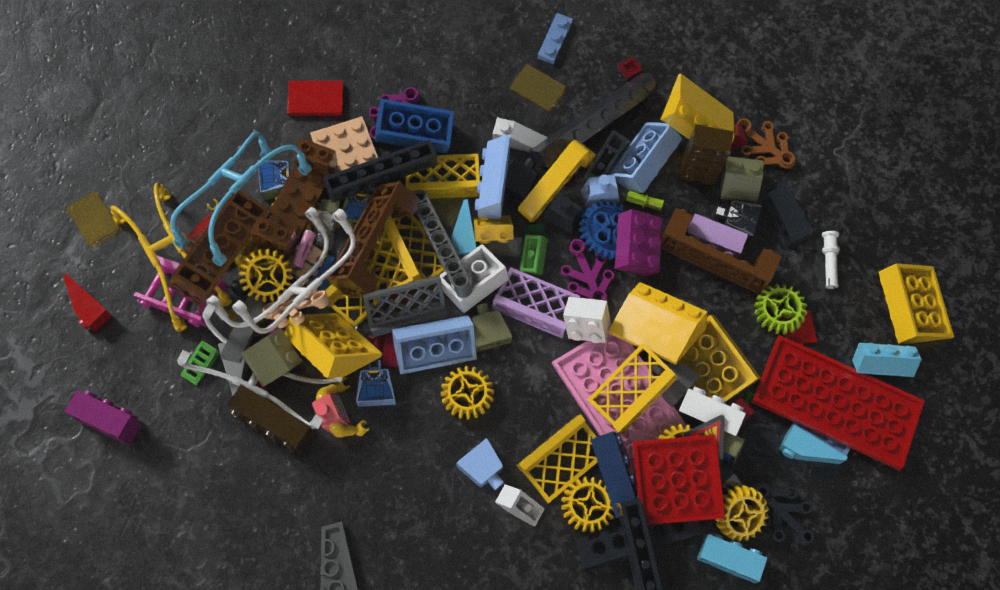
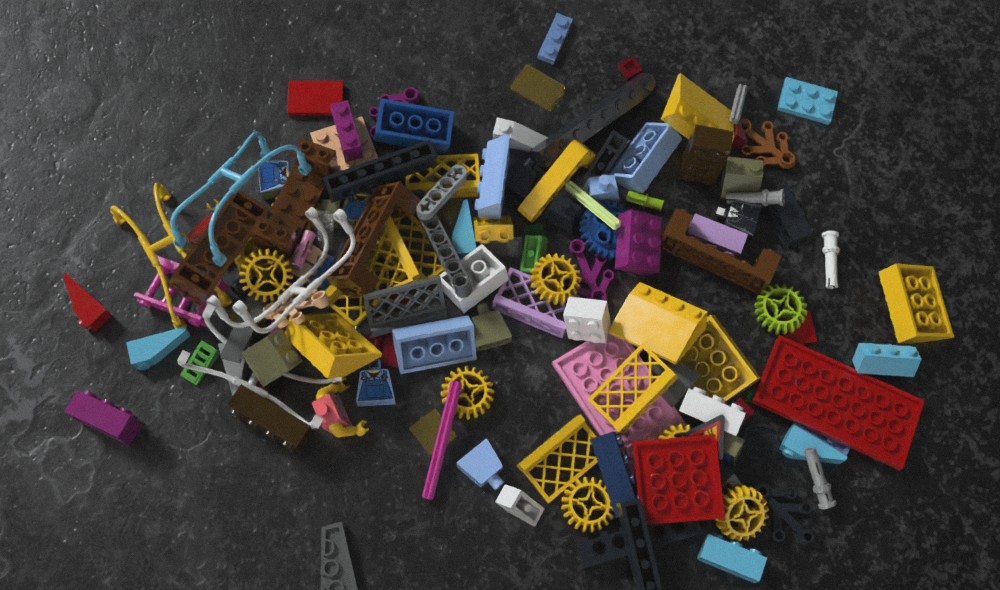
clear yellow piece [65,191,120,246] -> none
none -> medium azure slope [126,327,191,370]
none -> magenta brick [330,100,363,162]
none -> clear yellow piece [409,409,456,456]
none -> light grey beam [416,165,467,220]
none -> dark pink axle [422,381,462,500]
none -> yellow gear [530,253,582,305]
none -> yellowish green axle [565,181,621,230]
none -> light grey pin [726,189,785,206]
none -> light grey axle [729,84,748,125]
none -> medium azure plate [777,77,838,125]
none -> light grey pin [803,447,837,509]

